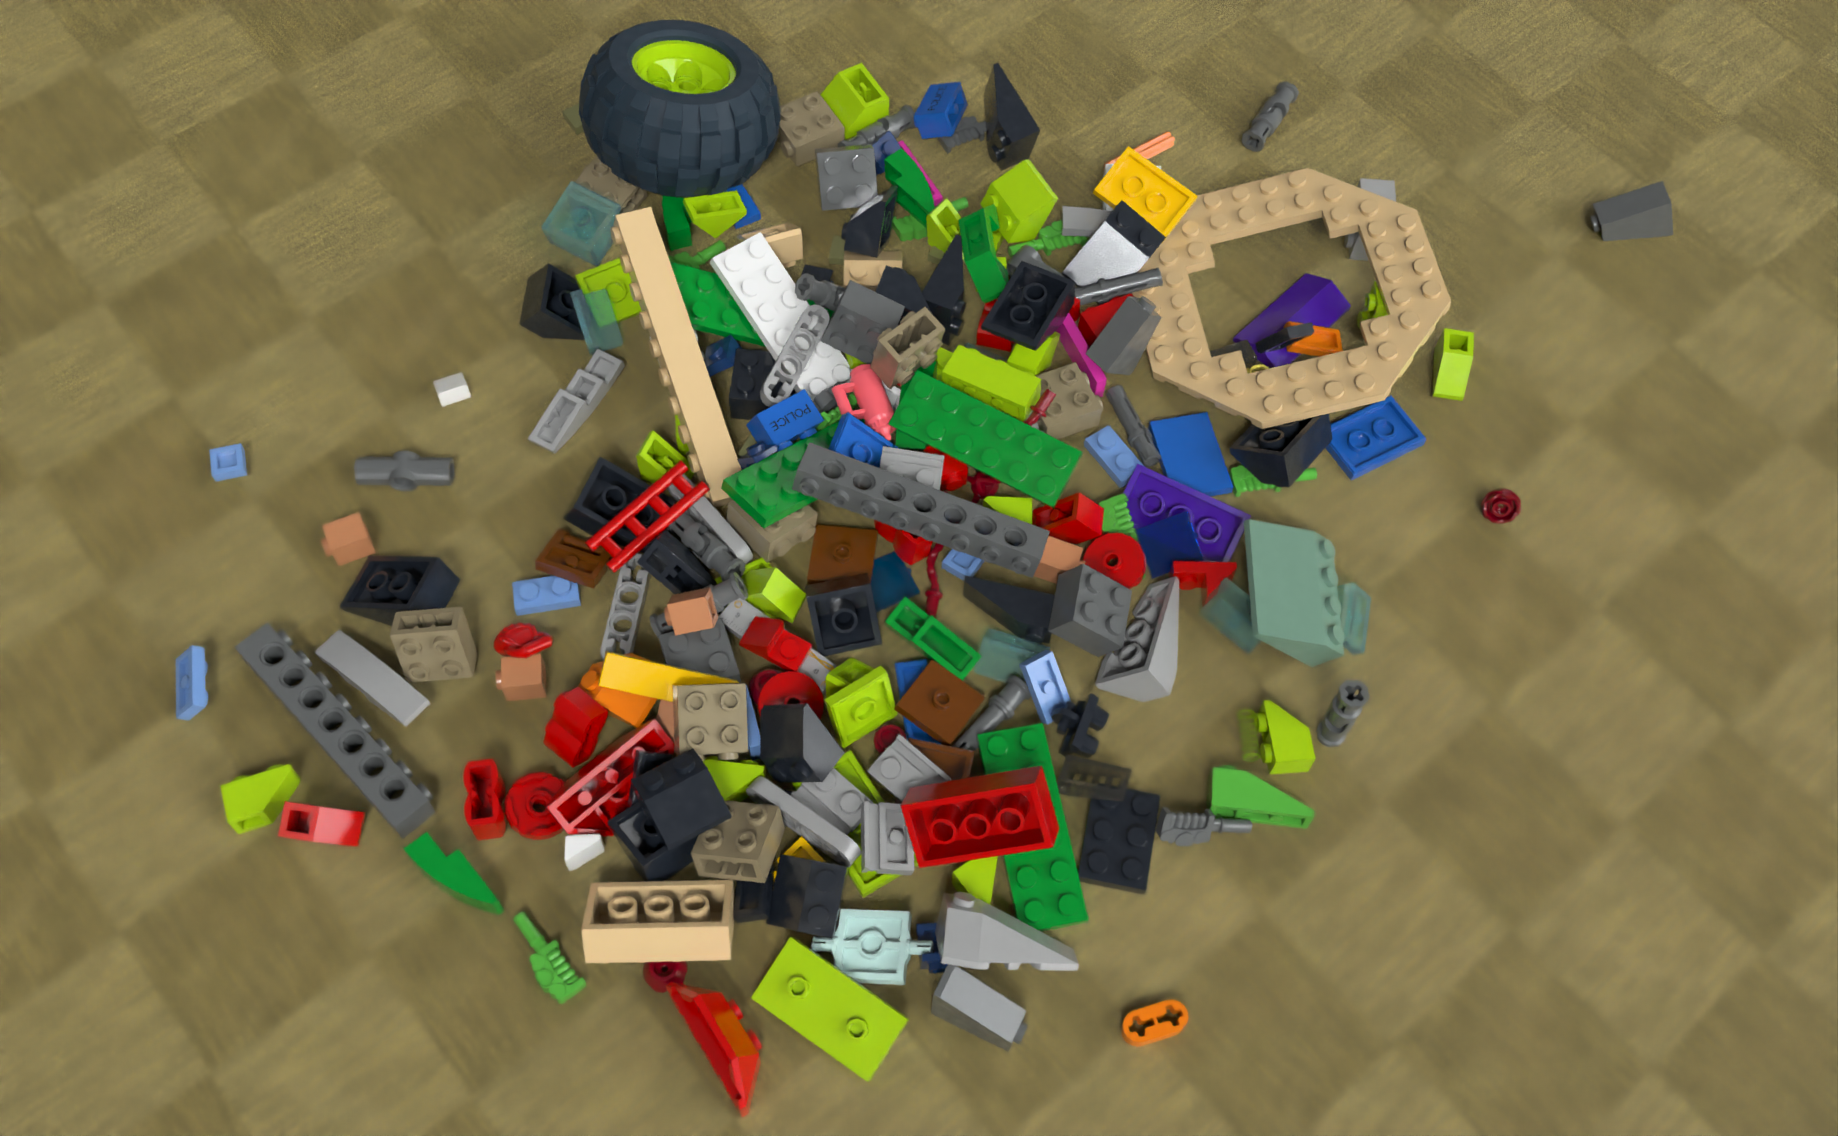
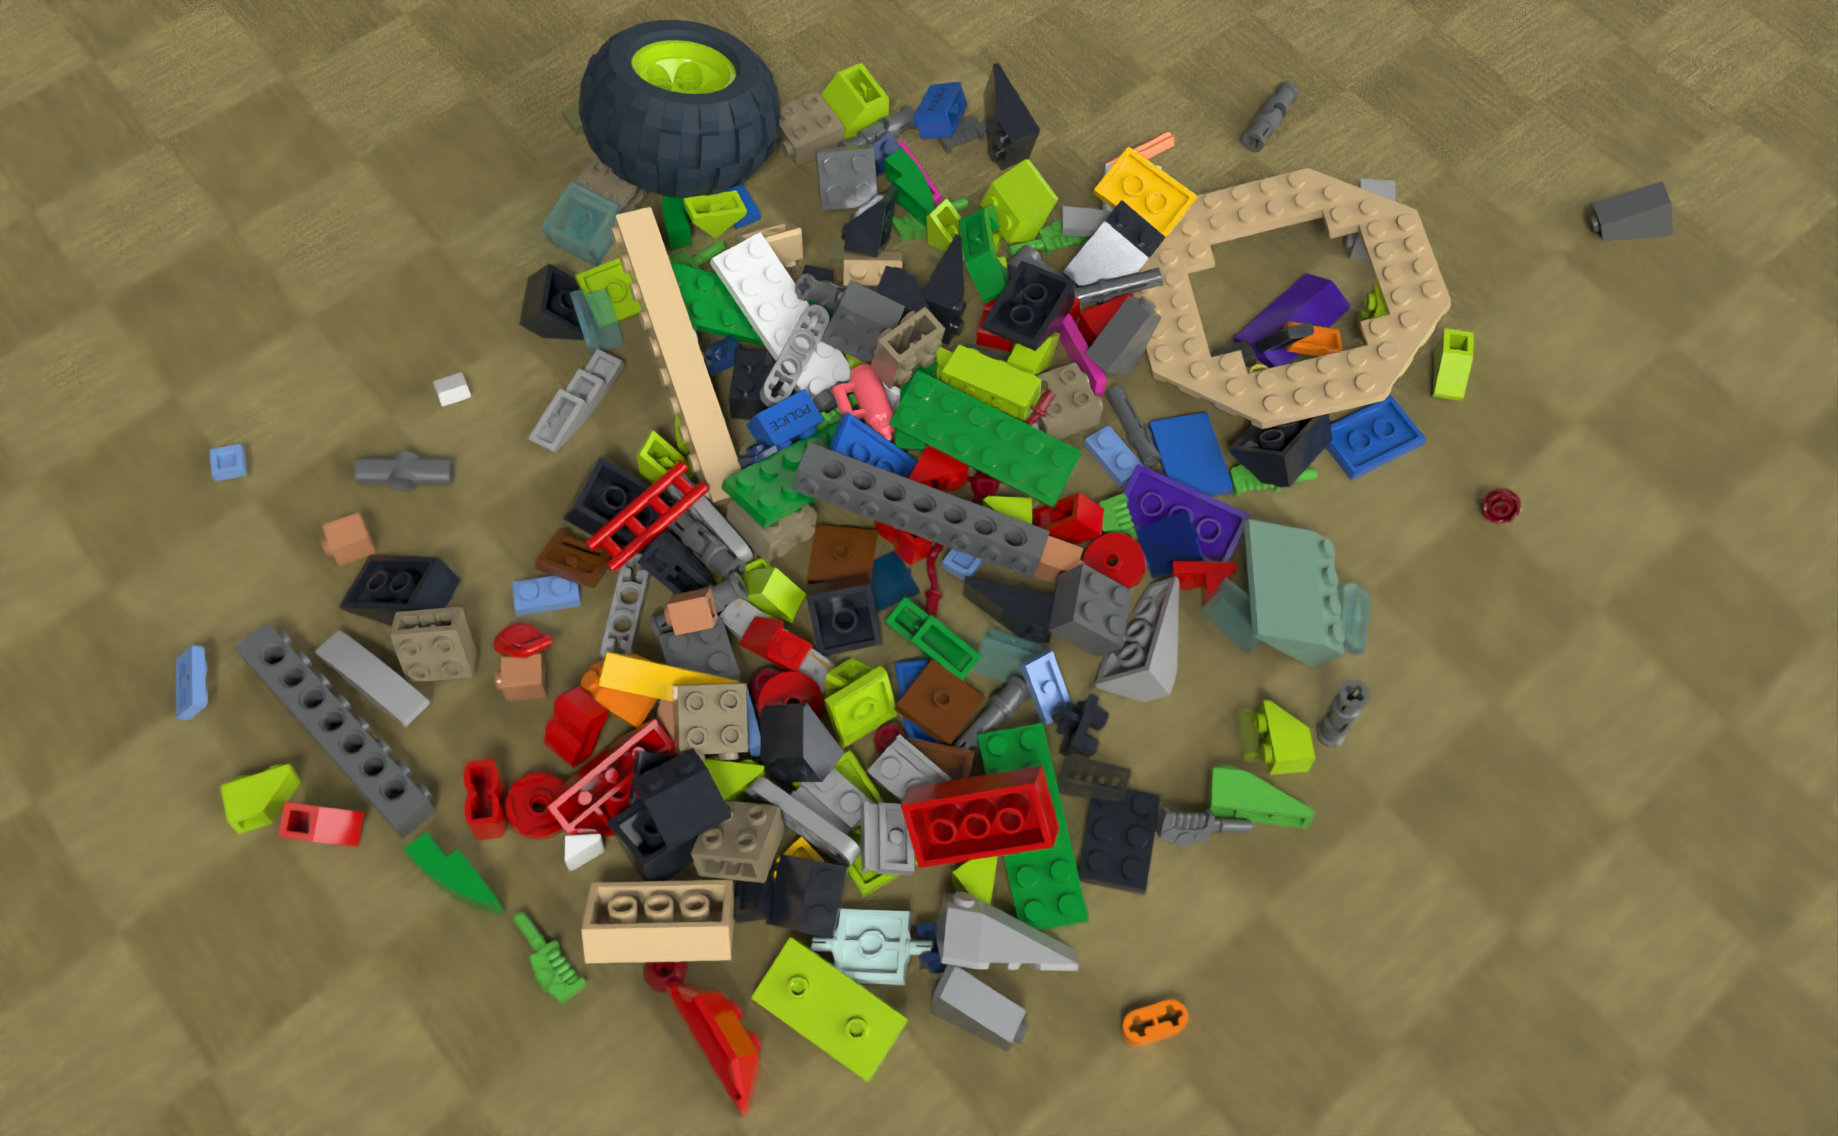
light grey plate [880,446,945,490] -> none

